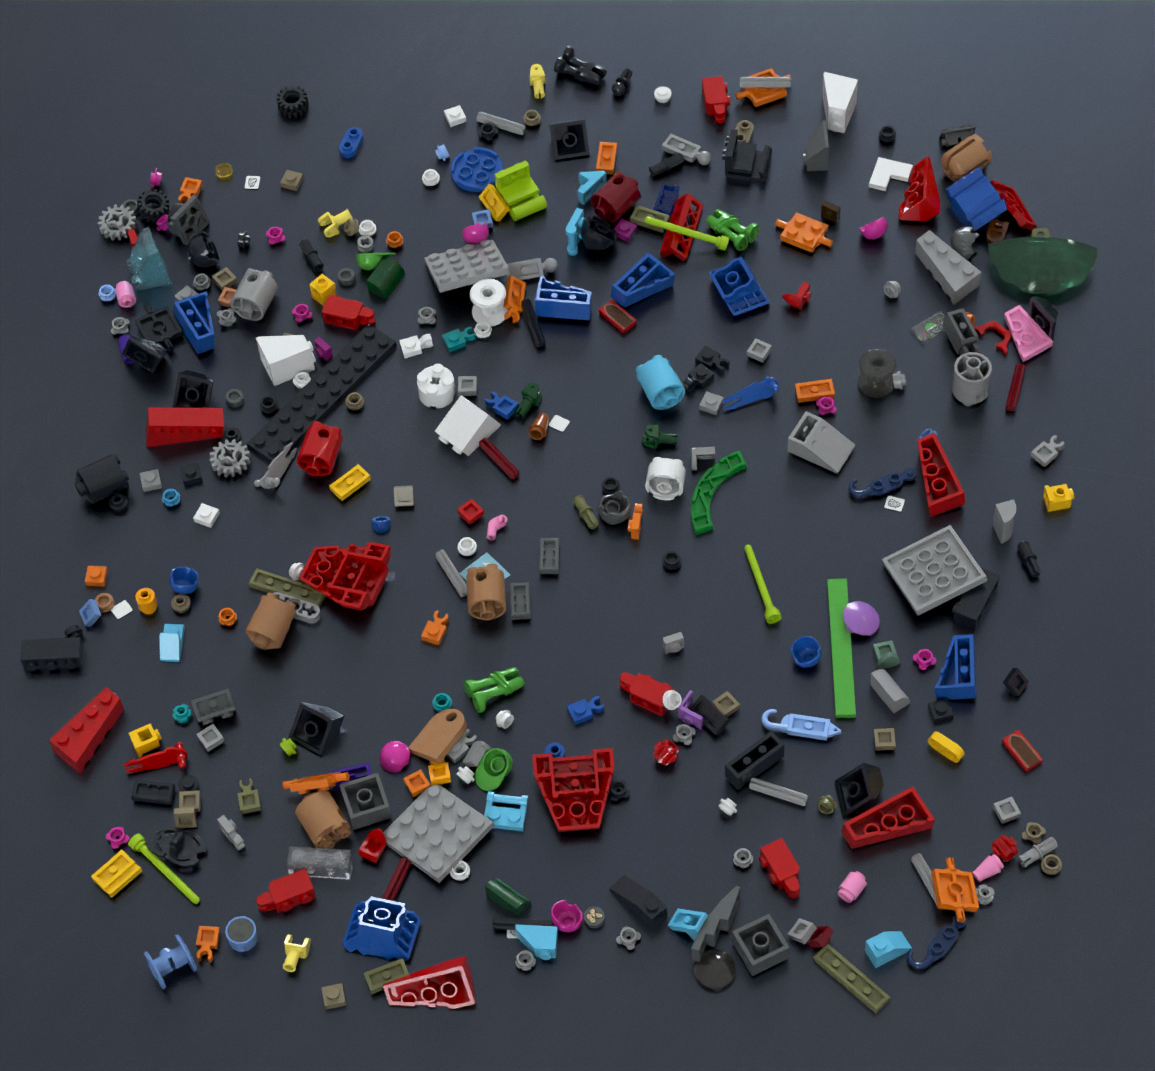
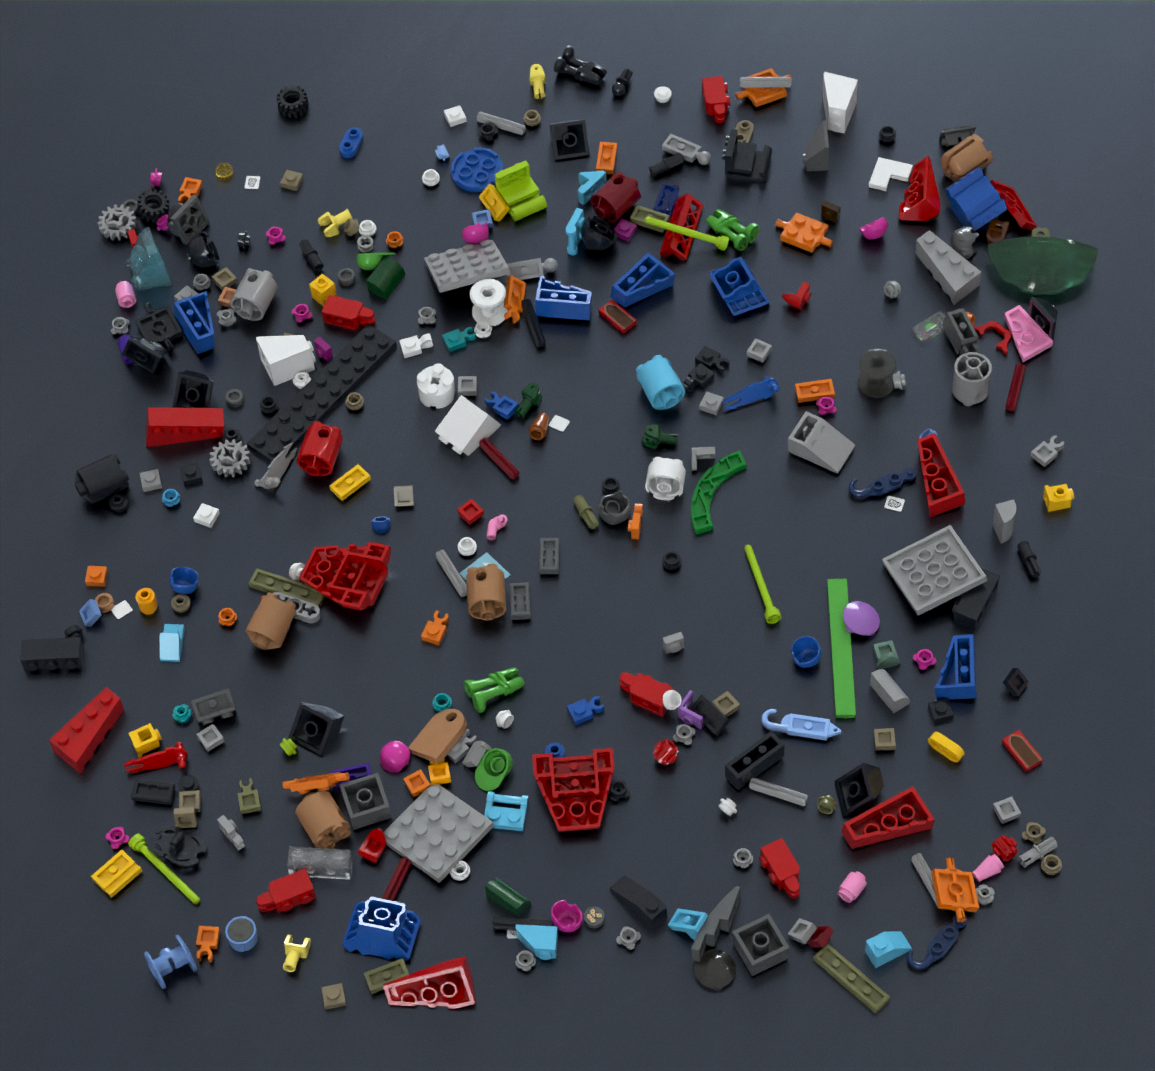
light blue plate [98,285,116,301] -> none
white plate [456,766,475,784] -> none

